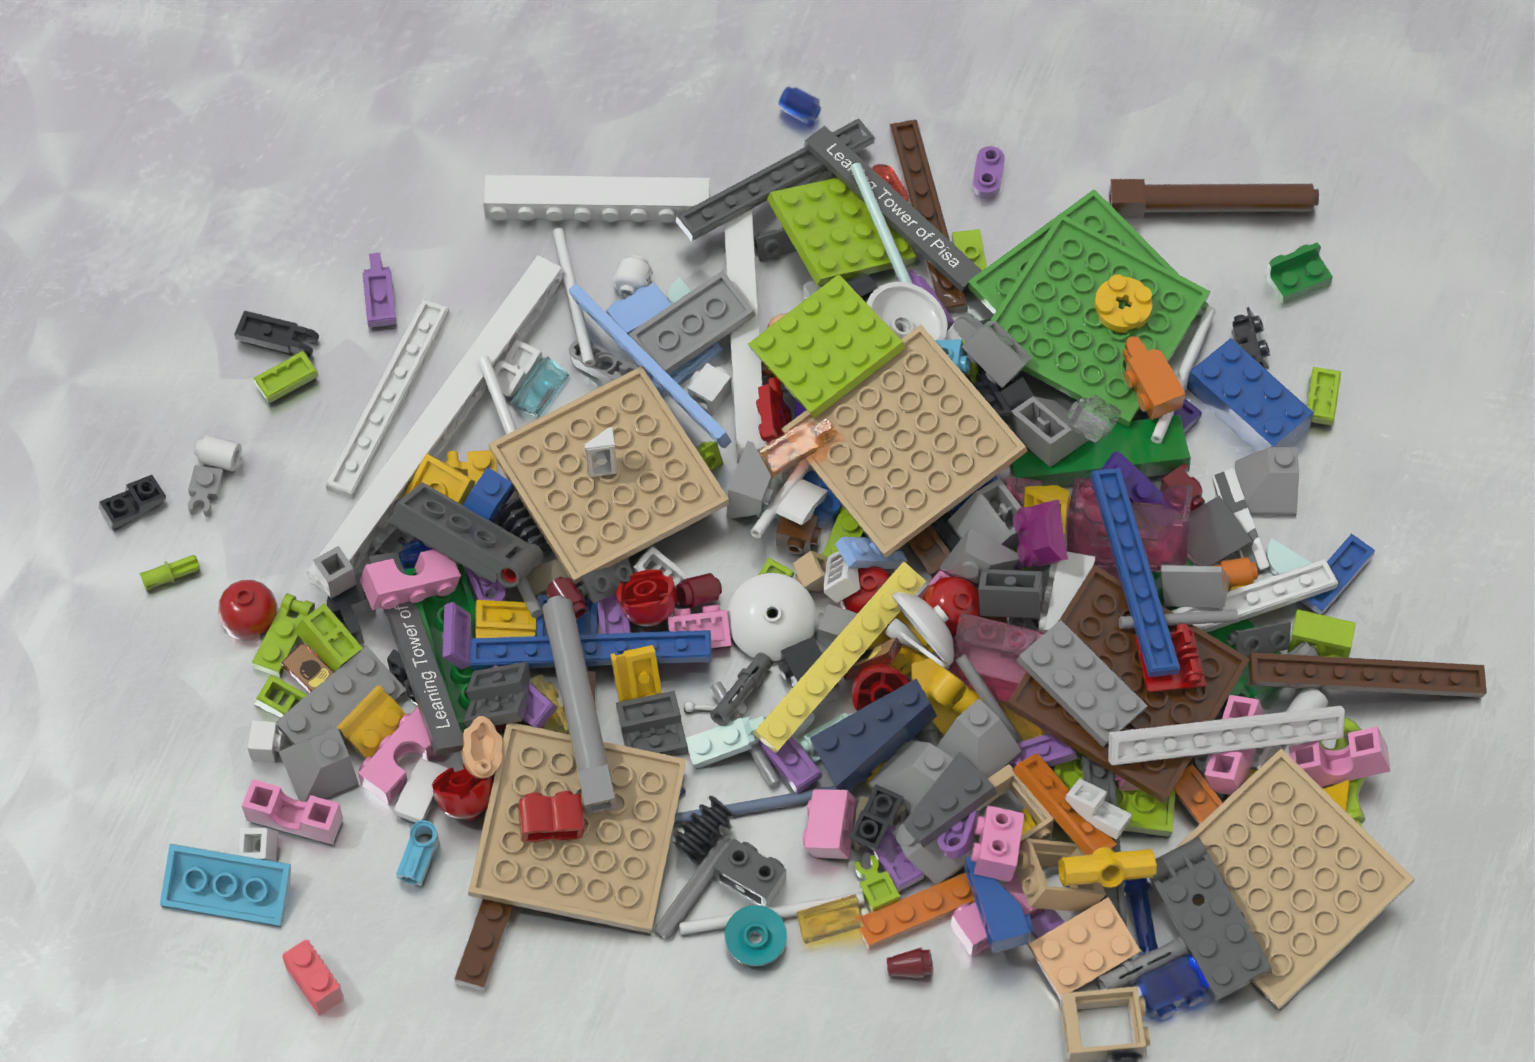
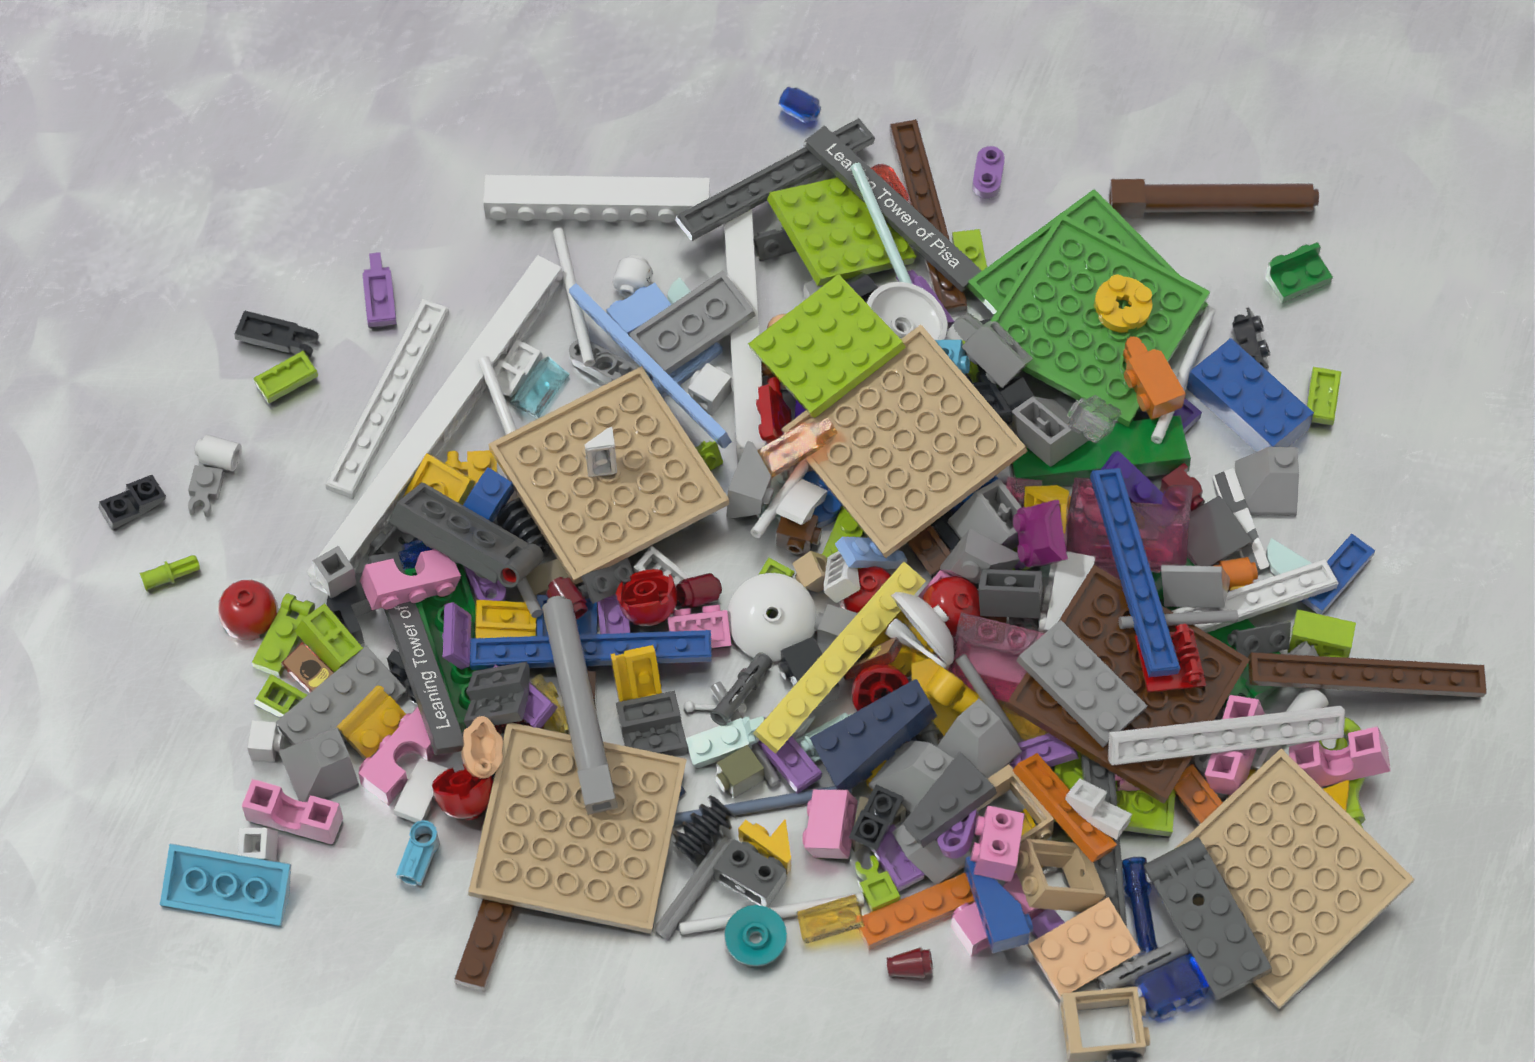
coral brick [282,940,344,1015] -> none
red brick [518,791,585,842] -> none
yellow piece [1058,847,1157,888] -> none
none -> olive brick [715,745,764,798]
none -> yellow slope [738,819,791,875]

